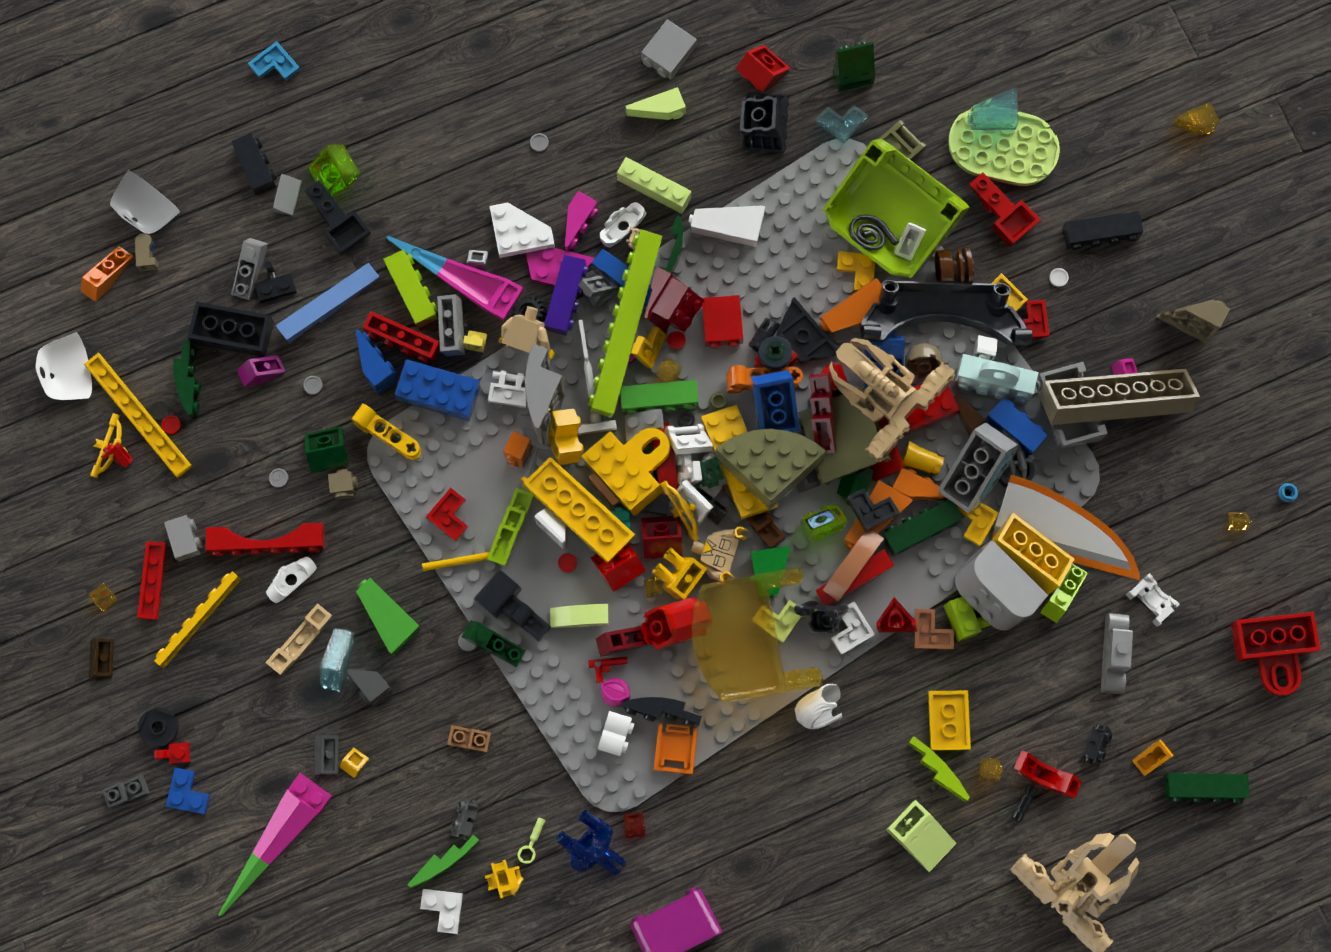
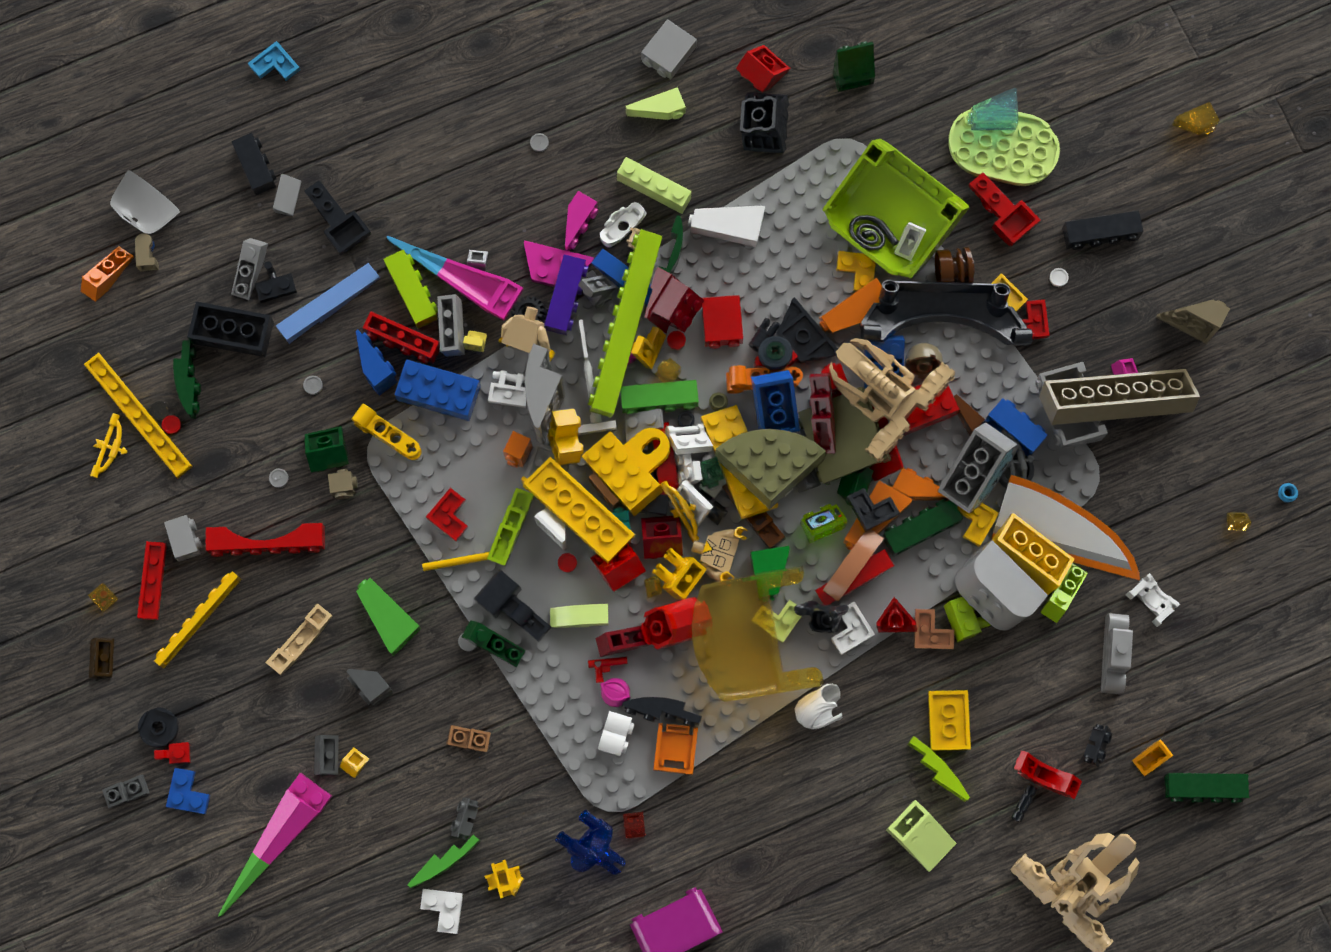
white piece [36,332,92,400] -> none
red bracket [101,442,133,468] -> none
magenta slope [237,355,286,387] -> none
white piece [266,557,317,603] -> none
clear neon green slope [308,144,361,195] -> none
clear light blue slope [320,628,354,691] -> none
white plate [490,203,555,258] -> none
yellowish green piece [518,817,546,864] -> none
clear light blue plate [816,105,868,143] -> none
olive plate [879,120,927,160] -> none
yellow plant [901,441,944,475] -> none
light aqua brick [953,354,1039,405] -> none
white slope [973,335,997,361] -> none
clear yellow brick [979,758,1002,781] -> none
red brick [1231,612,1321,696] -> none

